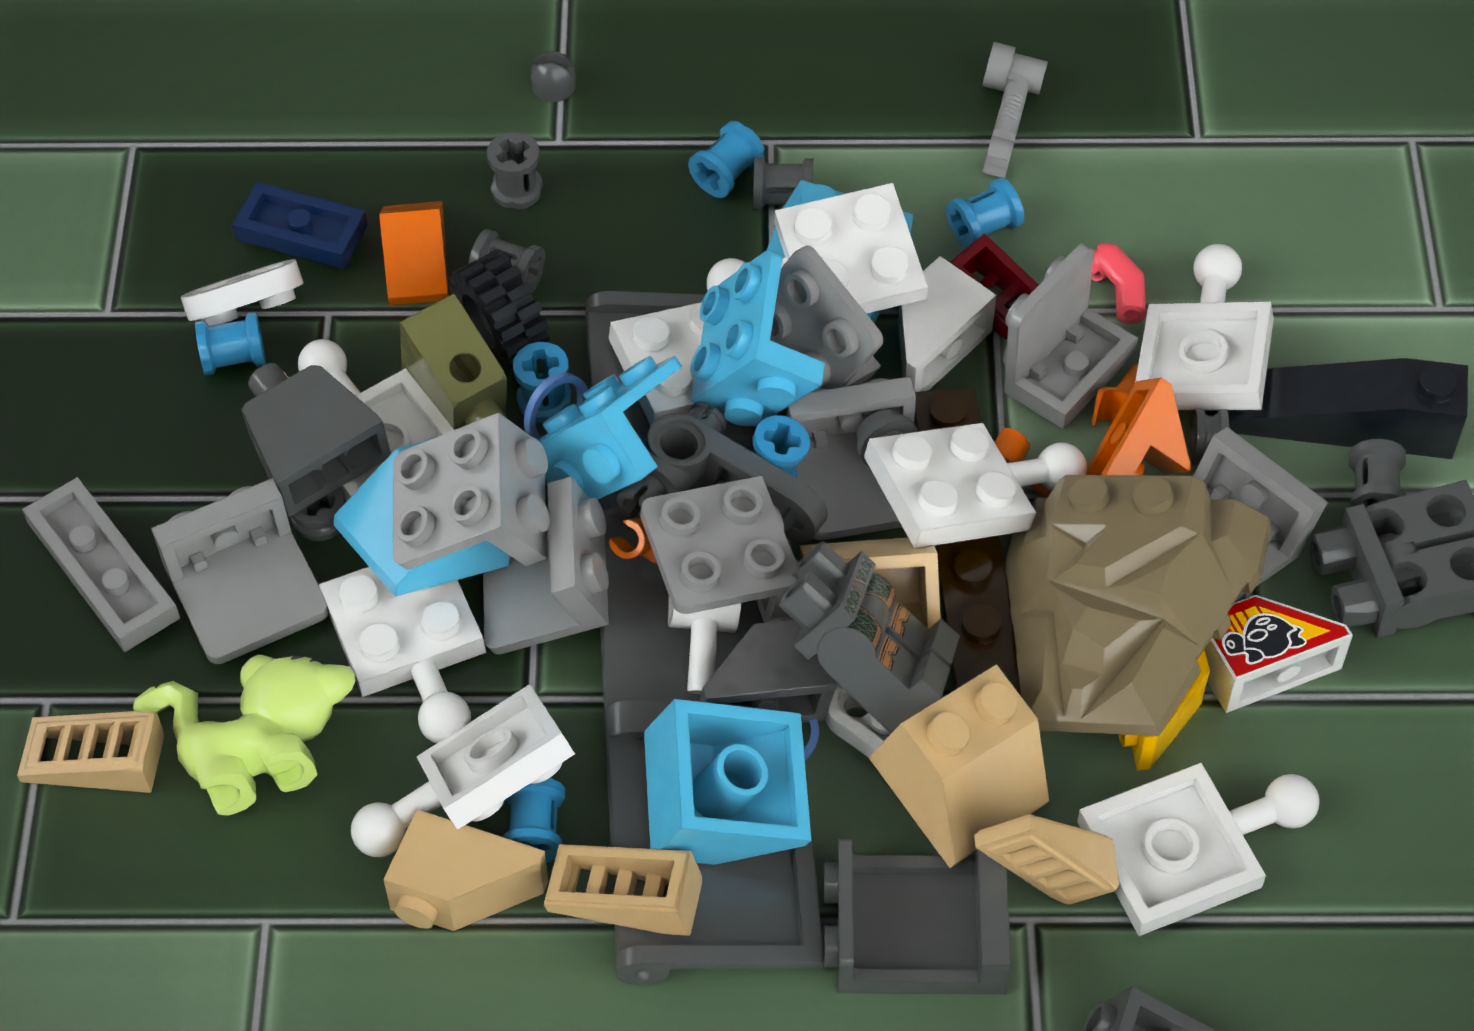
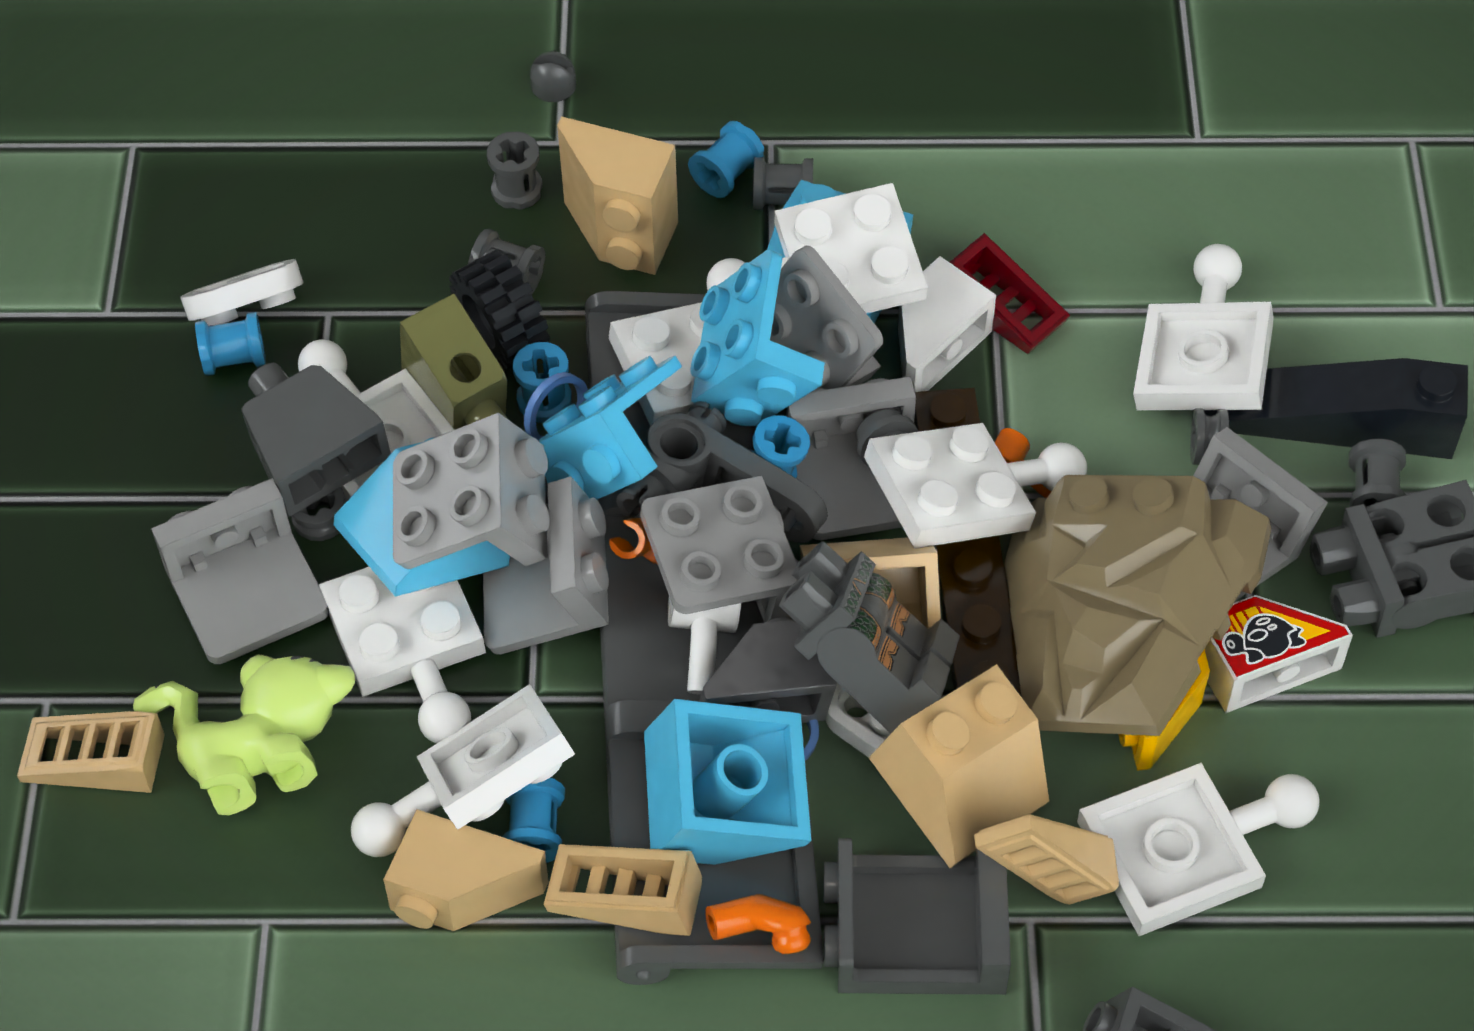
light grey plate [22,477,180,653] -> none
dark blue plate [232,182,368,269] -> none
orange slope [379,201,449,306] -> none
dark azure bush [946,177,1024,248] -> none
light grey brick [982,42,1048,178] -> none
light grey bracket [1003,243,1138,430] -> none
orange slope [1086,378,1191,475] -> none
coral arm [1091,243,1146,324] -> none
orange hand [1091,364,1138,426] -> none
none -> tan slope [557,116,678,275]
none -> orange arm [705,894,811,954]

